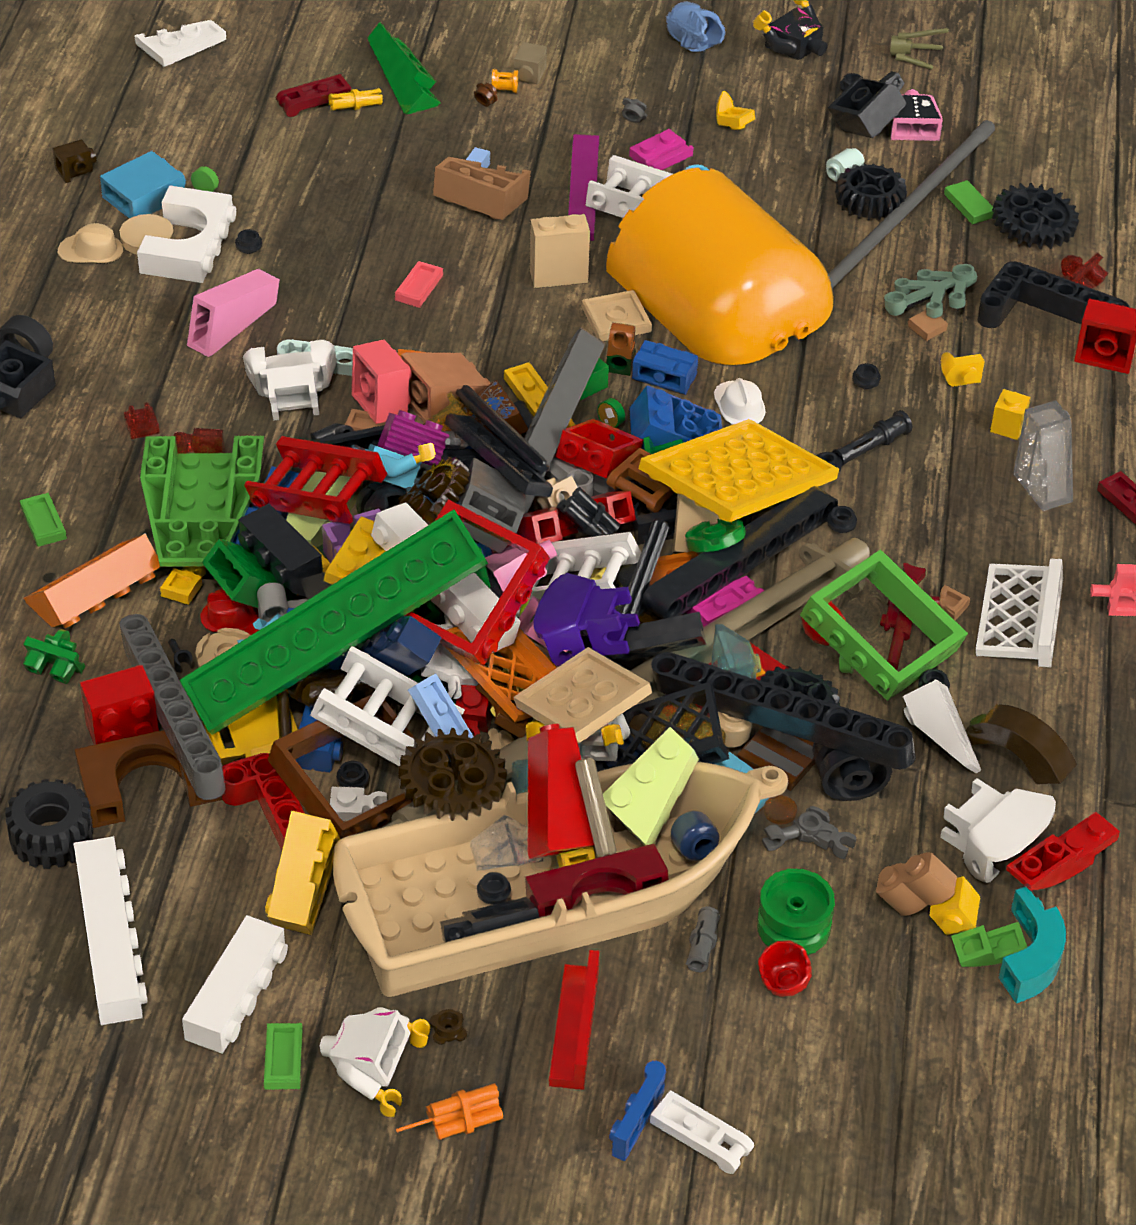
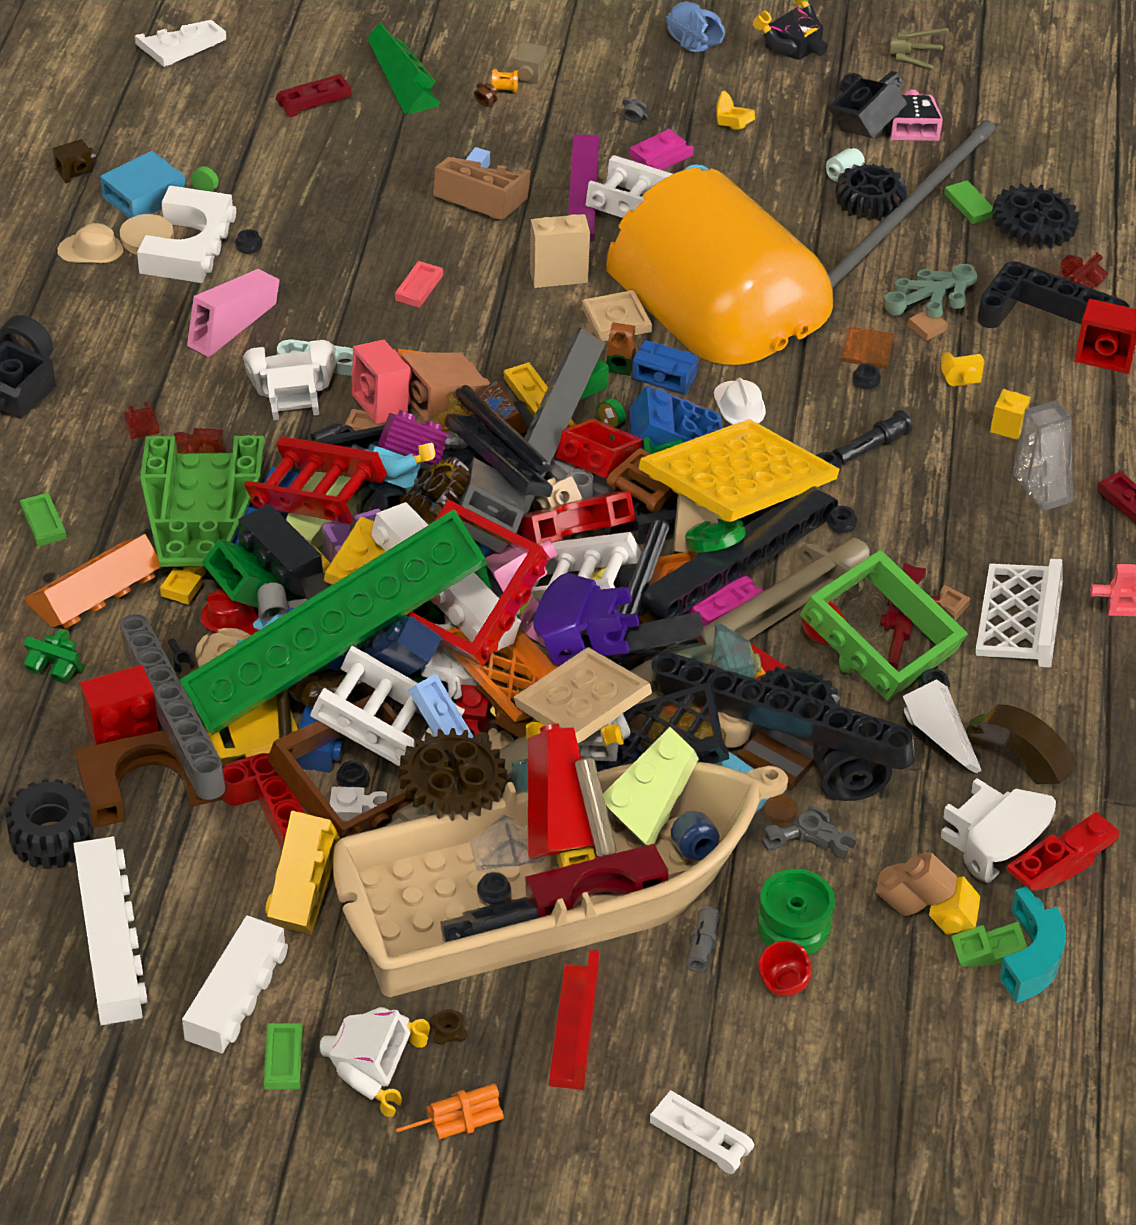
yellow pin [329,88,383,111] -> none
black piece [557,487,620,537] -> none
blue plate [609,1061,666,1161] -> none
none -> clear orange piece [842,326,895,369]

